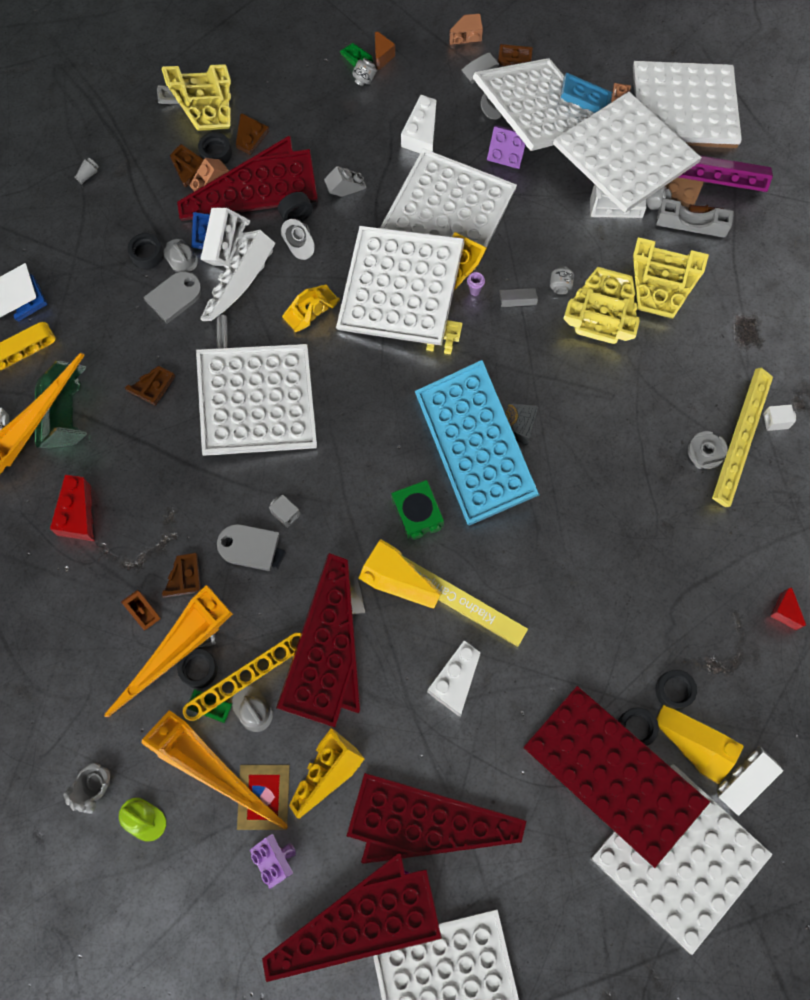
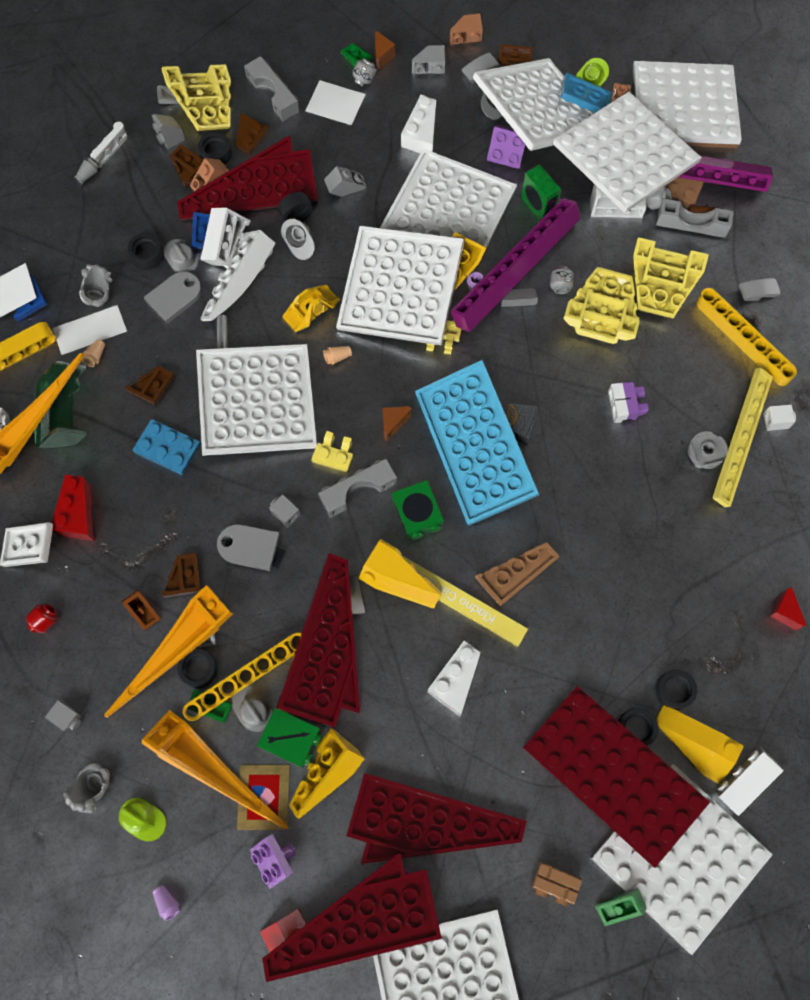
none -> white tile [0,522,53,567]
none -> red head [26,603,57,633]
none -> light grey brick [45,700,83,733]
none -> white sticker [53,305,127,355]
none -> light grey hair [79,264,113,307]
none -> light nougat cone [82,339,105,367]
none -> white plate [90,122,128,168]
none -> dark azure plate [132,419,201,476]
none -> light grey slope [151,114,185,149]
none -> lavender cone [152,885,180,921]
none -> light grey arch [244,56,299,122]
none -> green brick [256,708,322,768]
none -> slope [260,909,306,952]
none -> white sticker [305,80,366,125]
none -> light yellow plate [311,431,354,473]
none -> light grey arch [318,459,397,518]
none -> light nougat cone [323,346,352,365]
none -> dark orange slope [382,406,412,441]
none -> light grey slope [412,45,445,74]
none -> magenta brick [450,198,581,332]
none -> medium nougat wing [475,542,560,607]
none -> green brick [521,164,561,220]
none -> medium nougat brick [531,861,582,907]
none -> lime piece [576,57,609,87]
none -> green slope [595,888,647,926]
none -> hips [608,382,649,423]
none -> yellow beam [696,288,797,386]
none -> light grey slope [739,278,781,301]

